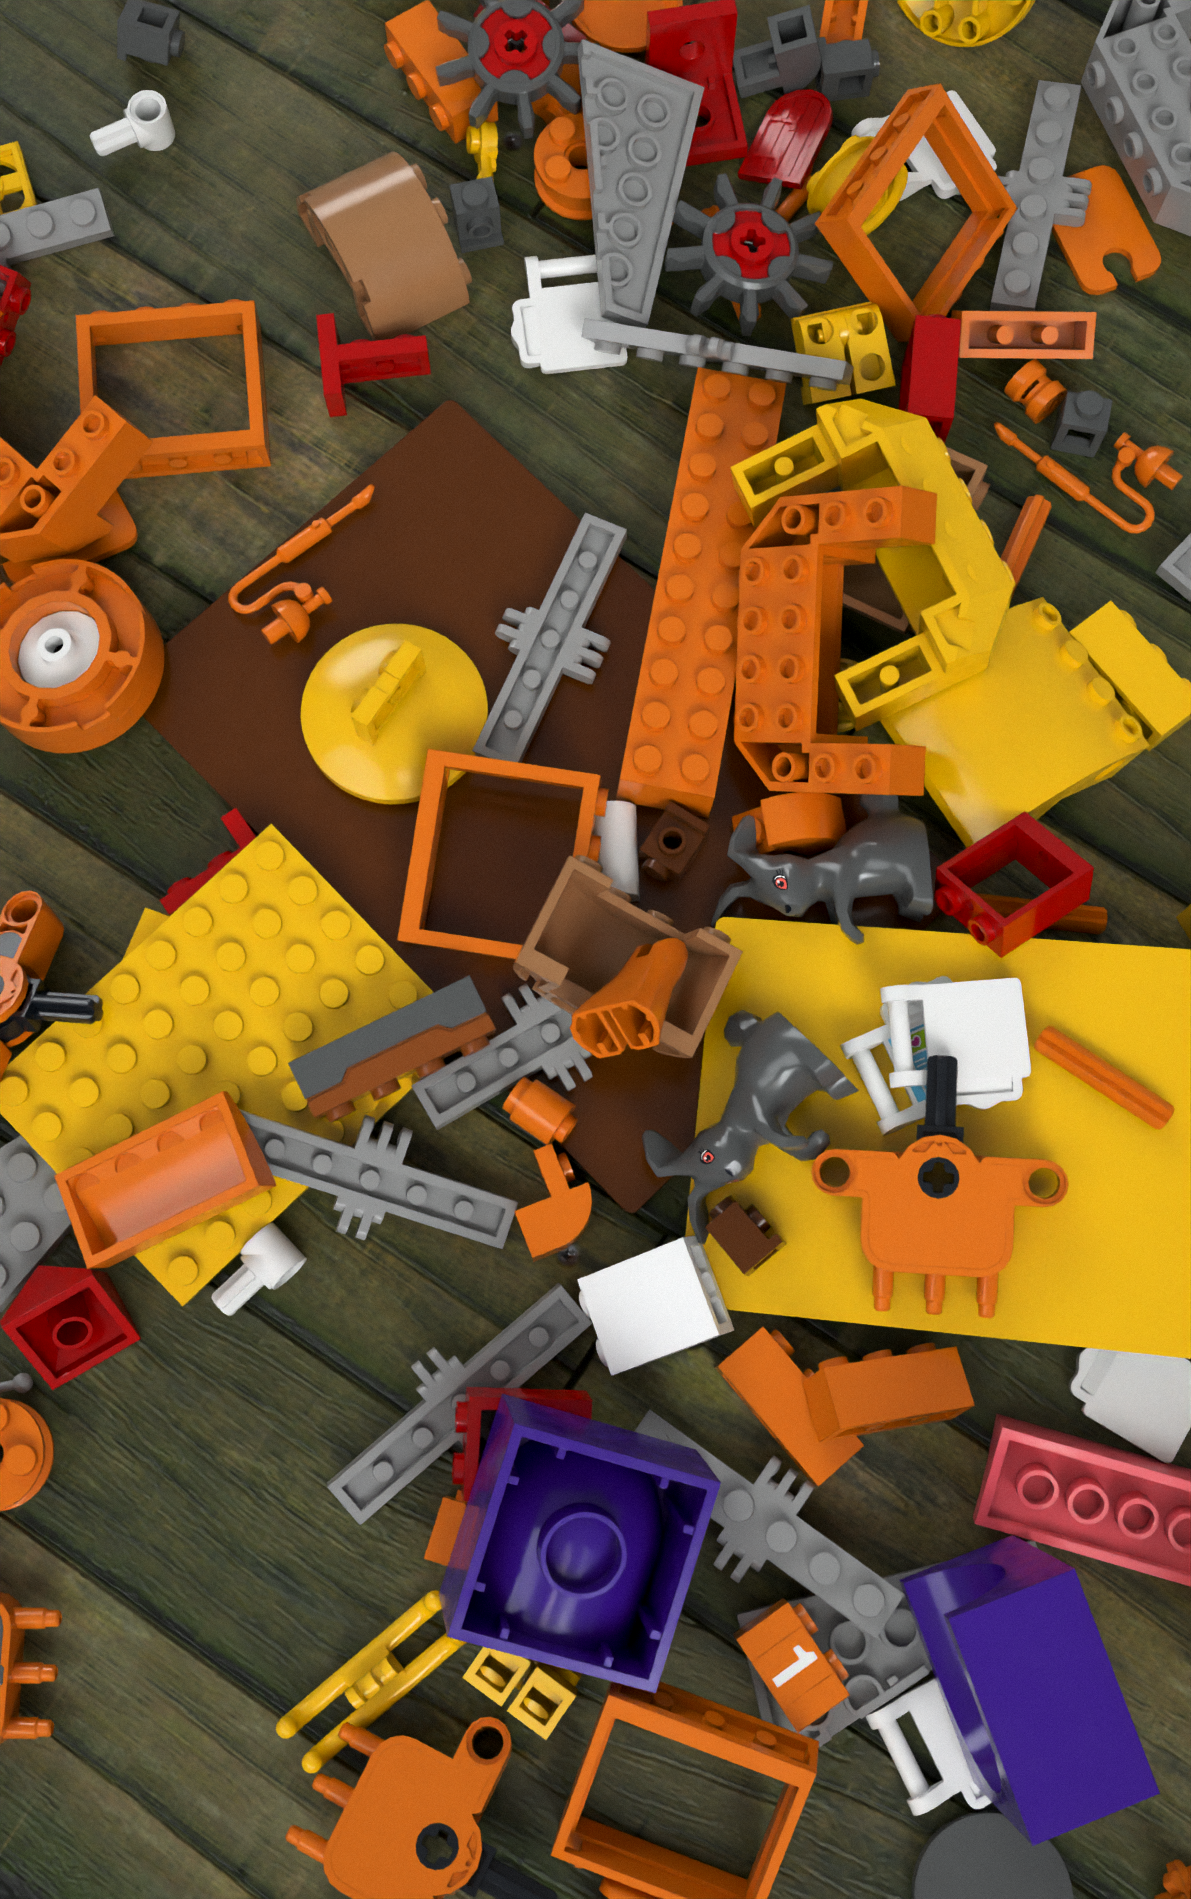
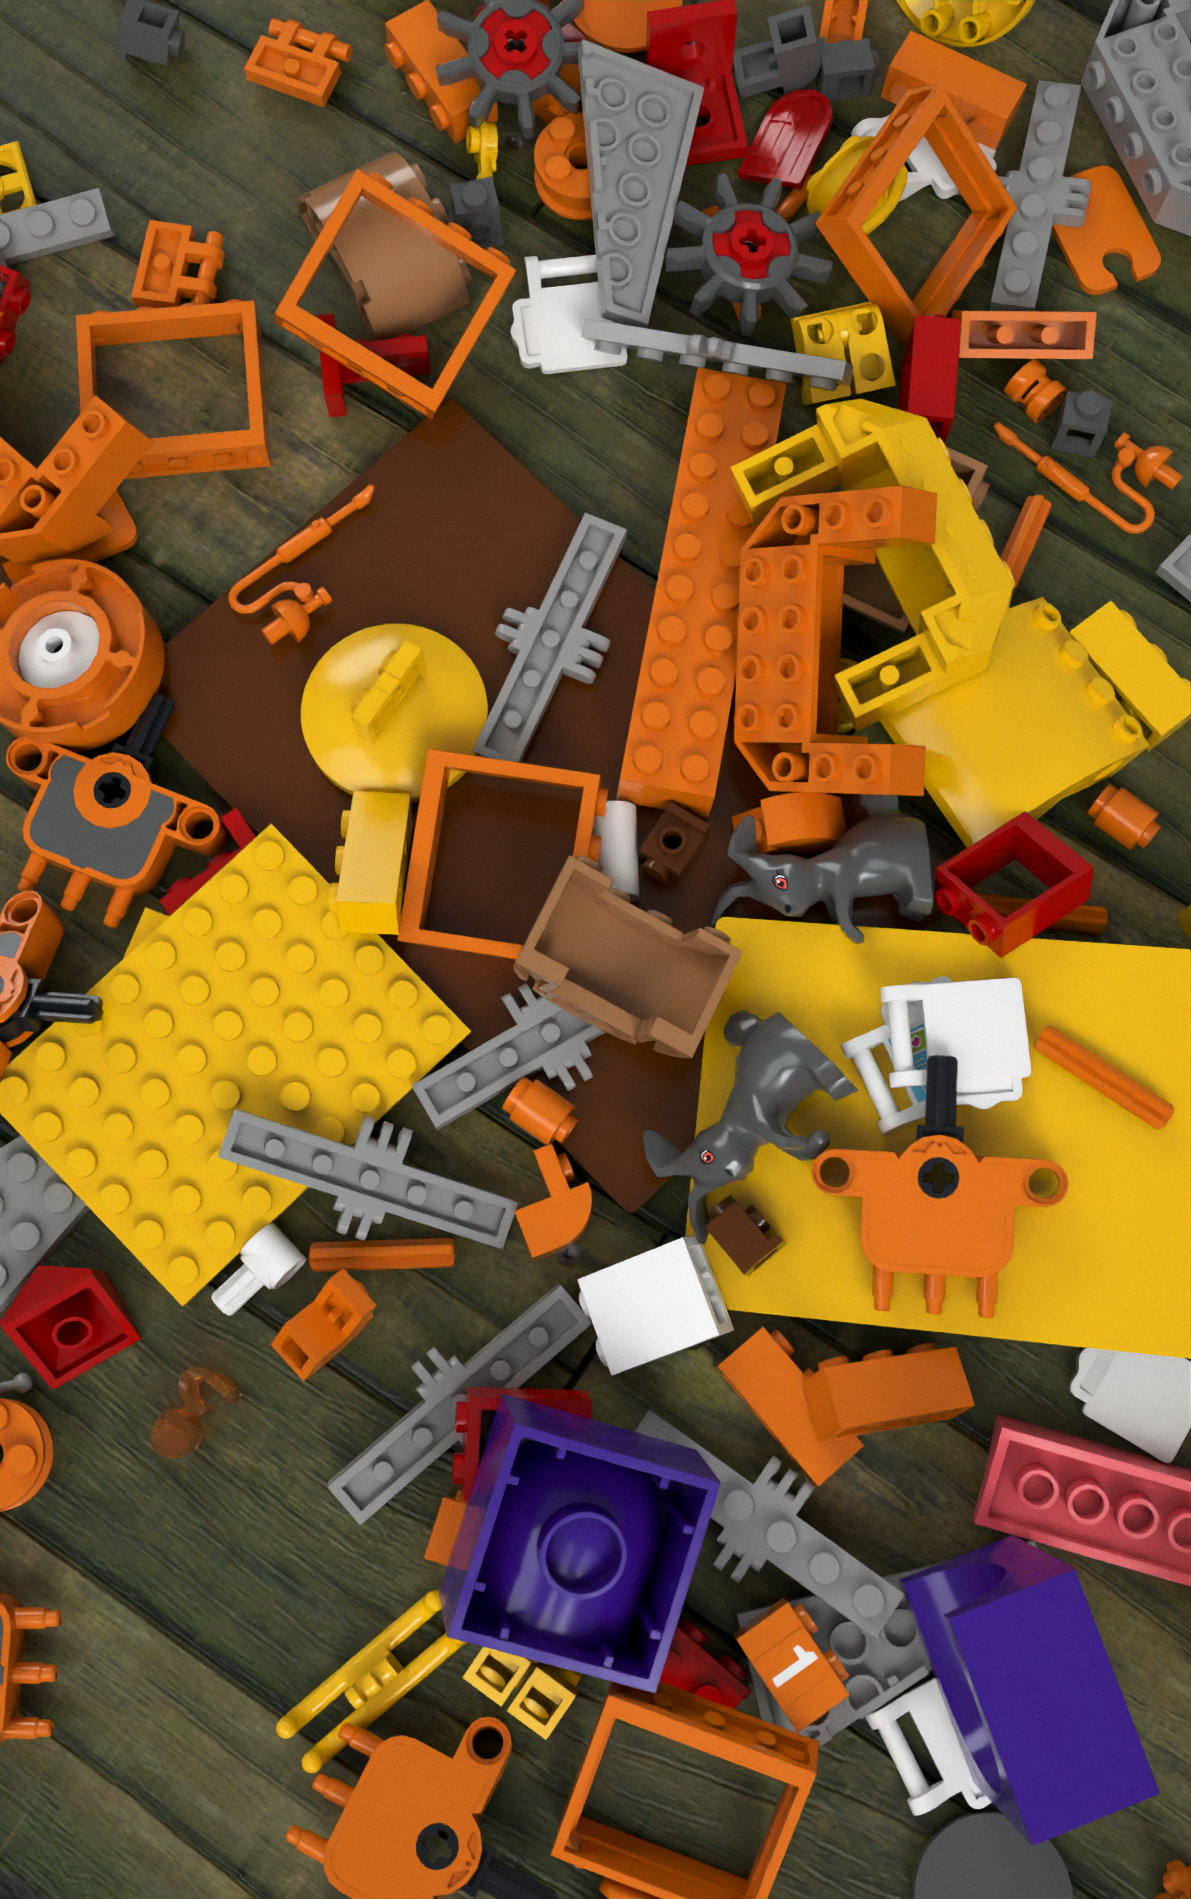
orange slope [54,1091,277,1269] -> none
white axle [90,90,175,156] -> none
piece [288,975,496,1123] -> none
orange piece [570,938,688,1058] -> none
none -> piece [6,693,229,929]
none -> orange plate [131,220,225,308]
none -> clear orange leg [150,1366,241,1458]
none -> orange plate [244,18,353,108]
none -> orange brick [271,1268,377,1382]
none -> orange window [275,169,516,420]
none -> orange axle [309,1238,456,1272]
none -> yellow brick [329,791,413,935]
none -> red bracket [660,1618,752,1709]
none -> orange brick [881,31,1027,150]
none -> orange brick [1087,784,1161,851]

